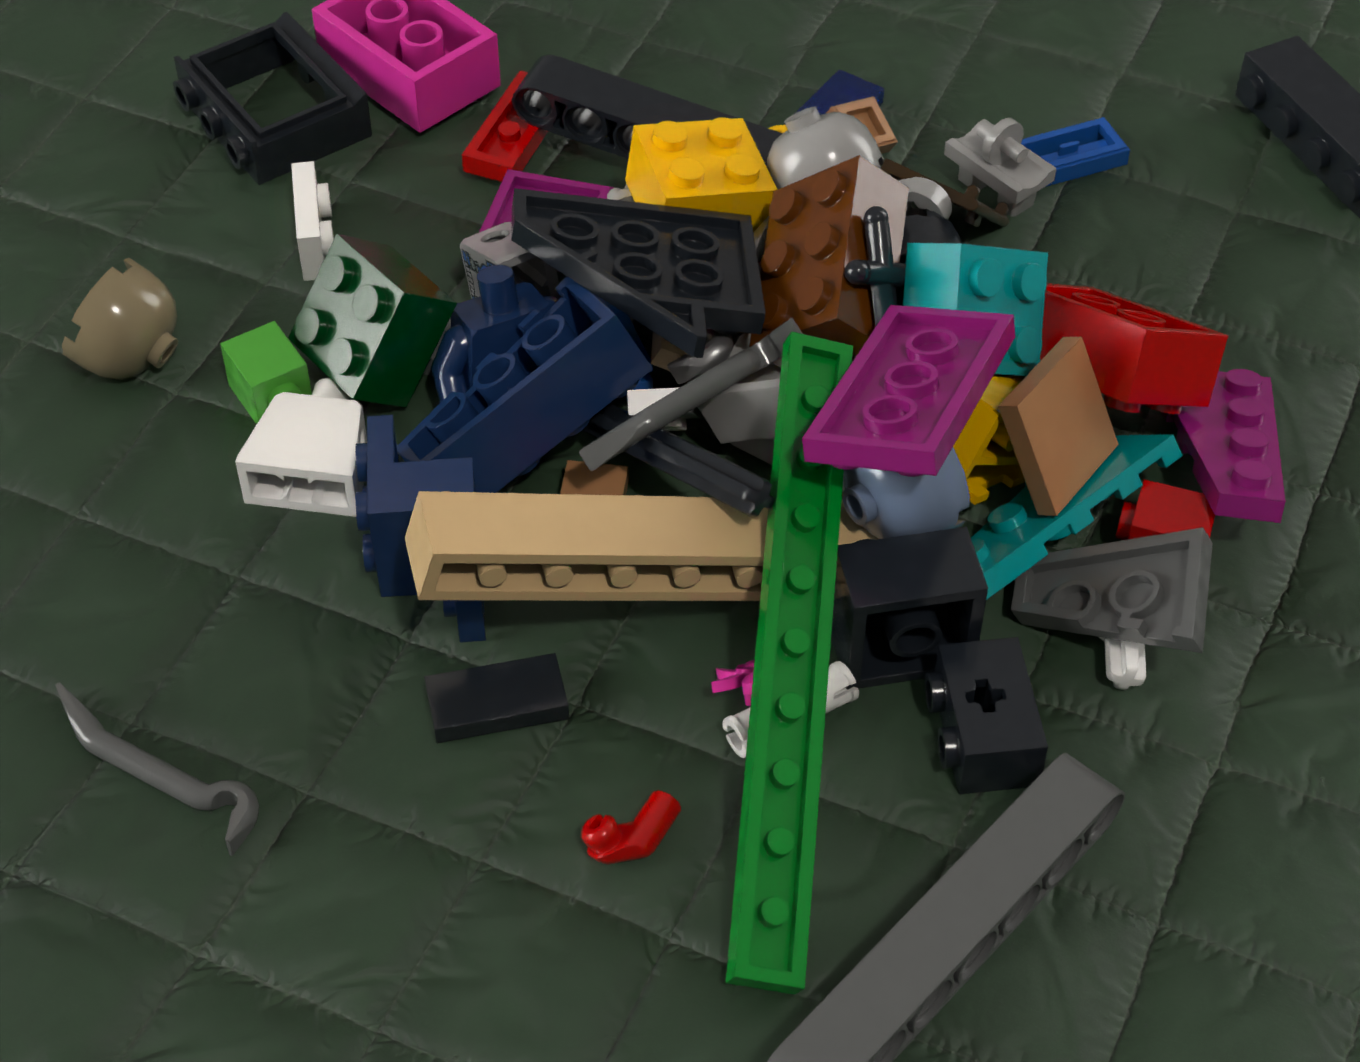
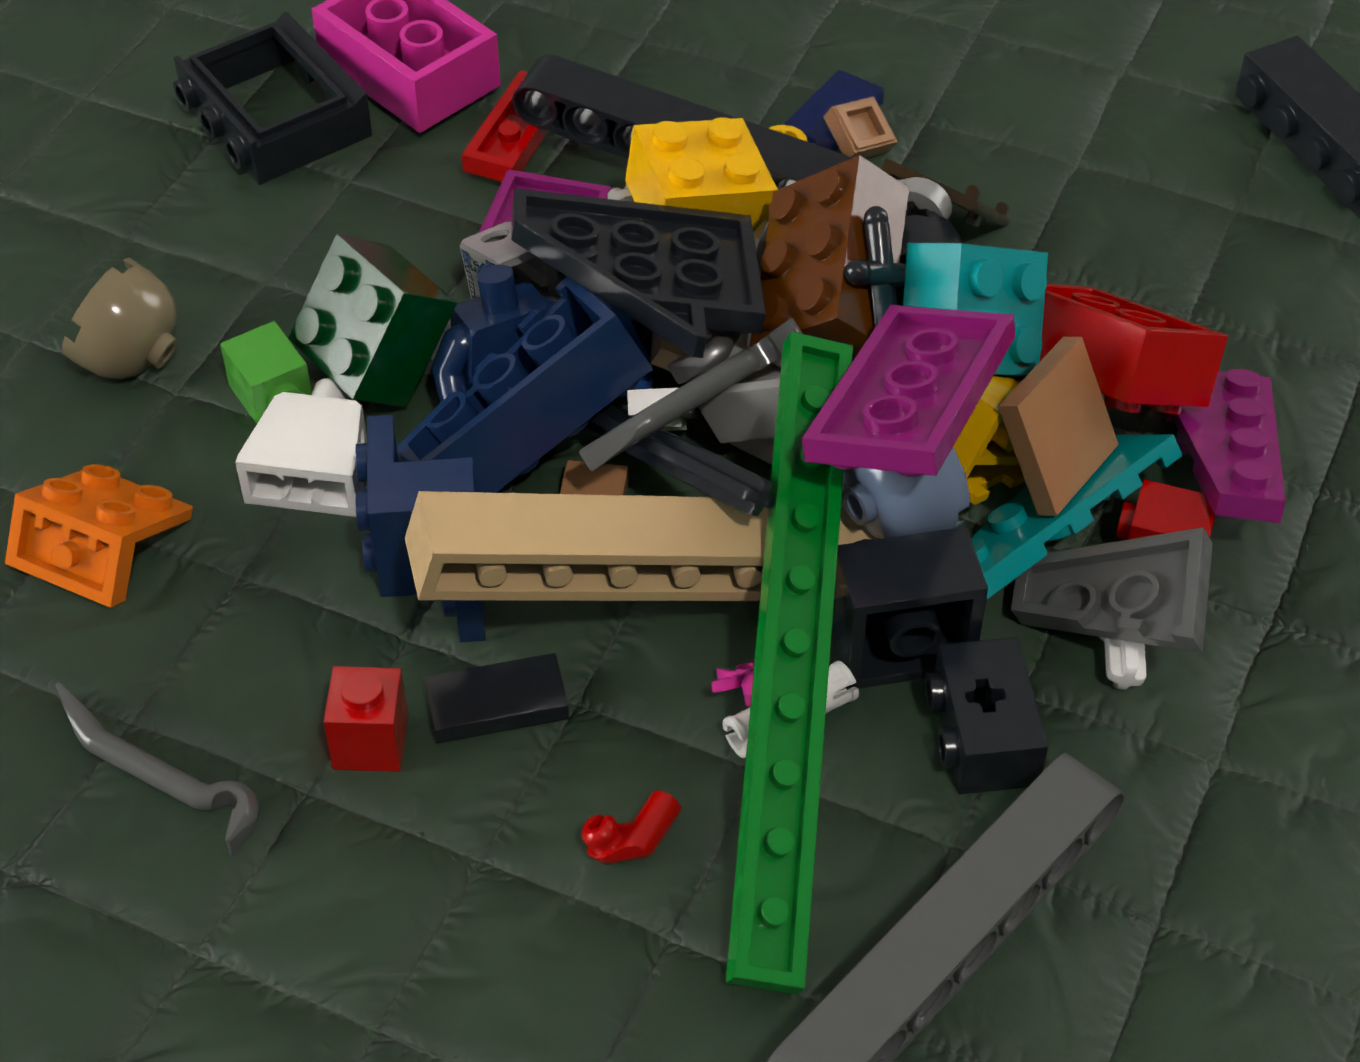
white plate [291,161,334,281] -> none
light grey cylinder [767,106,884,189] -> none
light grey hips [944,118,1056,217] -> none
blue tile [1021,117,1130,187] -> none
none -> orange bracket [5,464,193,608]
none -> red brick [324,666,409,772]

